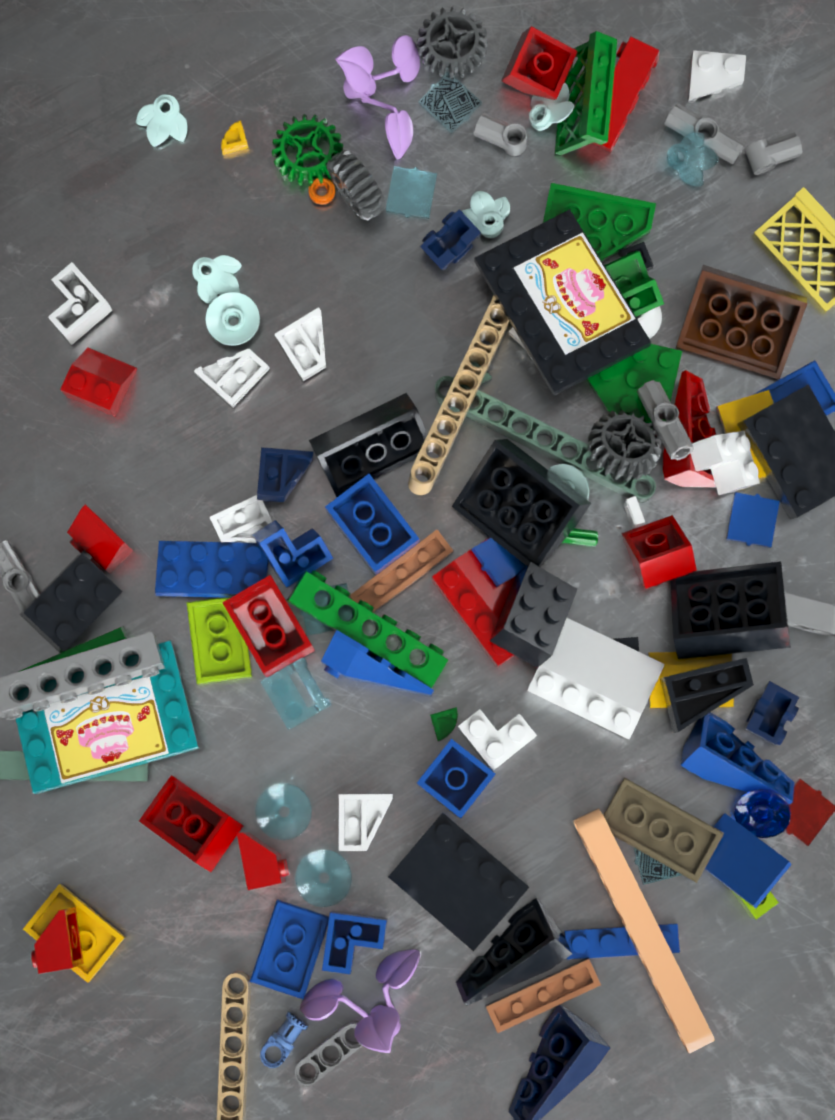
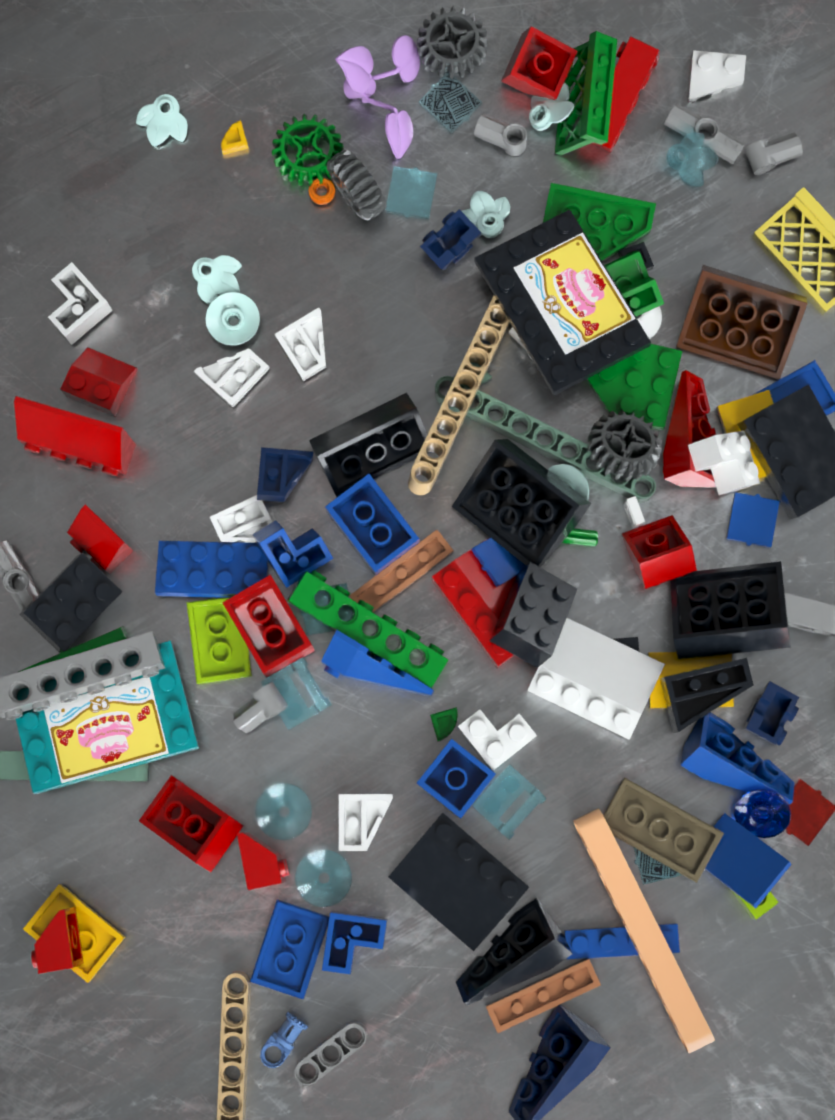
lavender plant [299,949,420,1053] -> none
light grey piece [638,380,694,461] -> none
none -> red slope [14,396,136,477]
none -> light grey piece [233,682,288,734]
none -> clear light blue plate [472,765,547,840]

